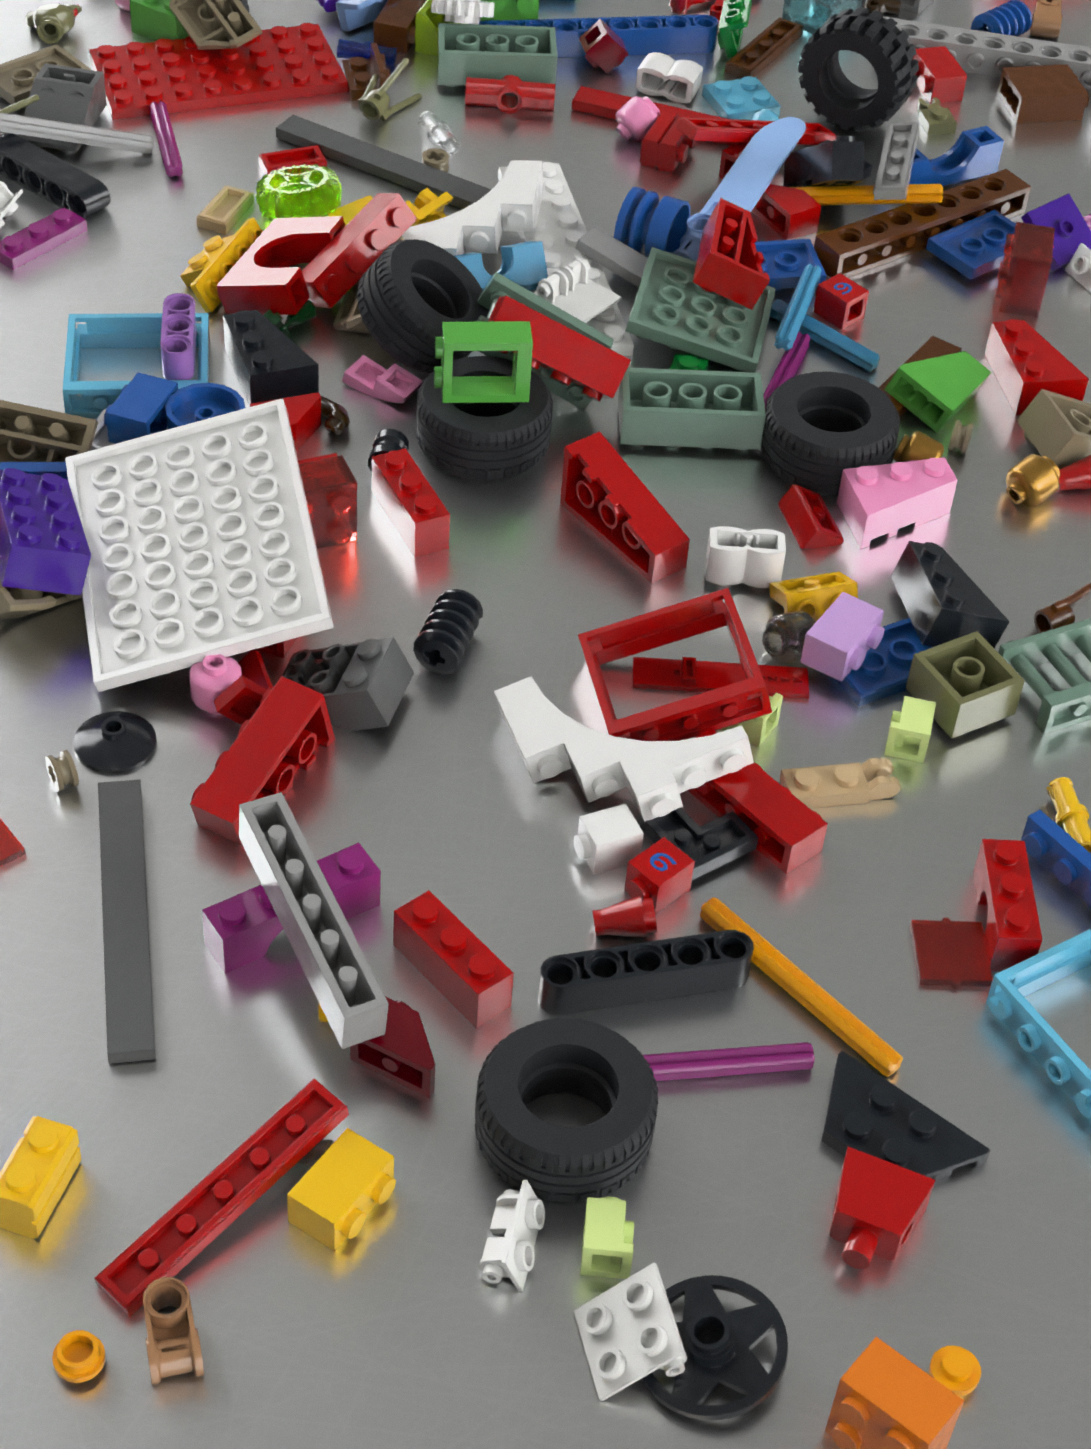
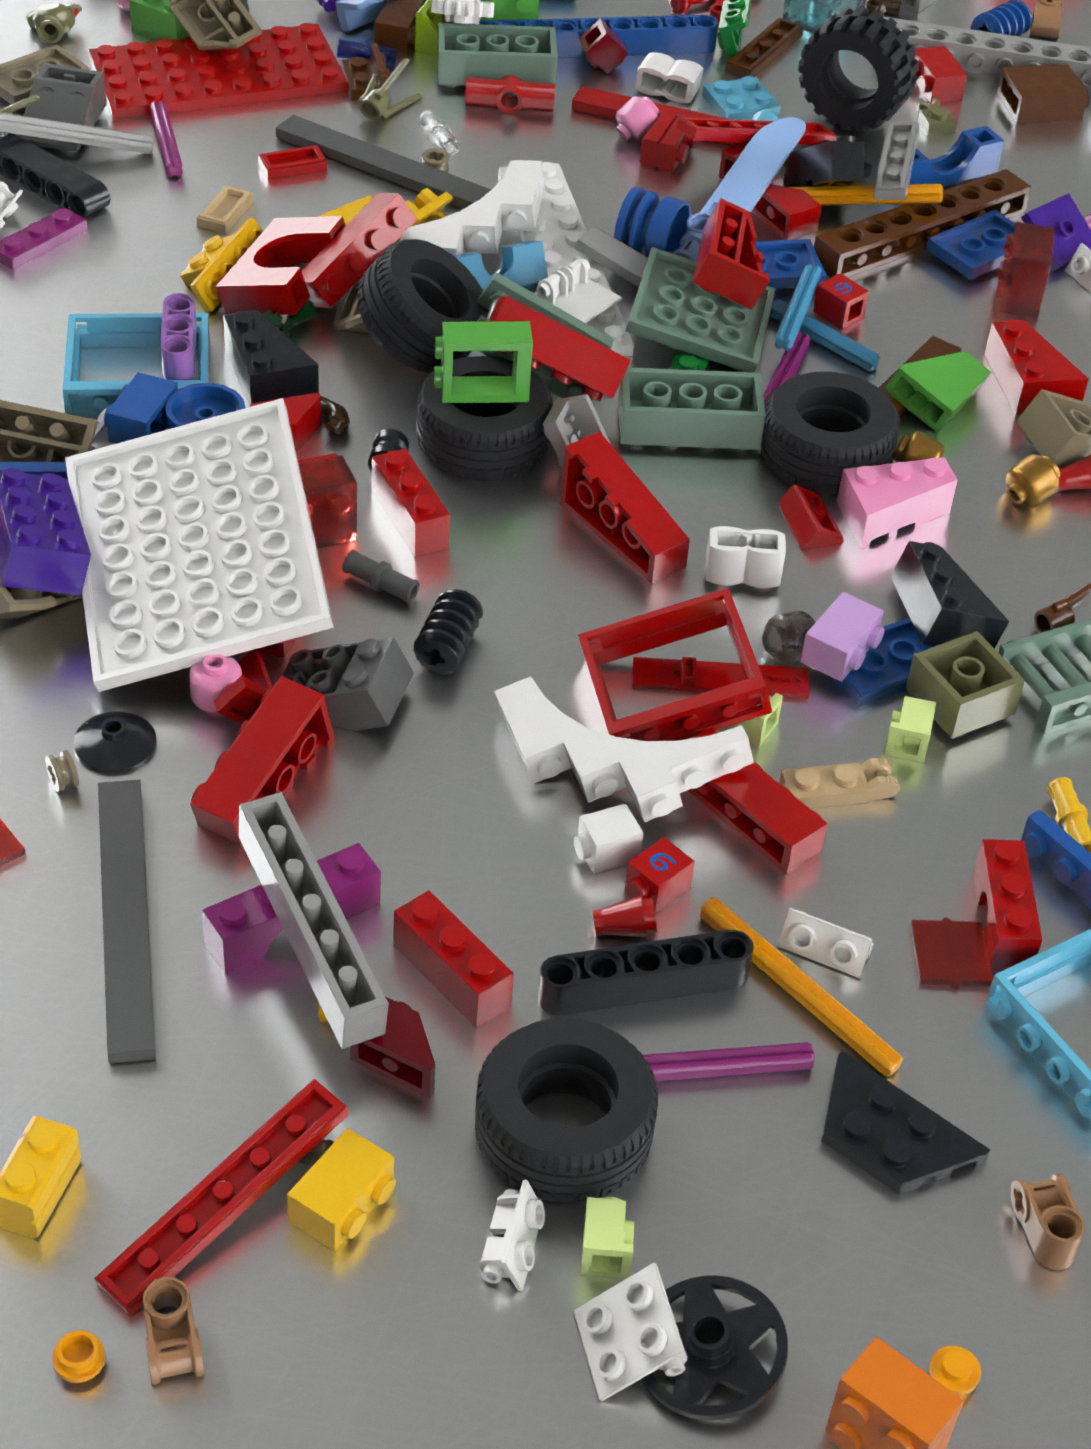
clear neon green gear [255,163,342,221] -> none
bright pink slope [342,355,423,403] -> none
black plate [640,808,759,880] -> none
yellow bracket [769,571,858,630] -> none
red torso [829,1147,935,1269] -> none
dark tan bush [948,420,974,455] -> none
none -> dark grey pin [342,549,420,603]
none -> light grey bracket [543,394,611,469]
none -> white hinge [778,908,874,979]
none -> medium nougat piece [1010,1173,1085,1270]

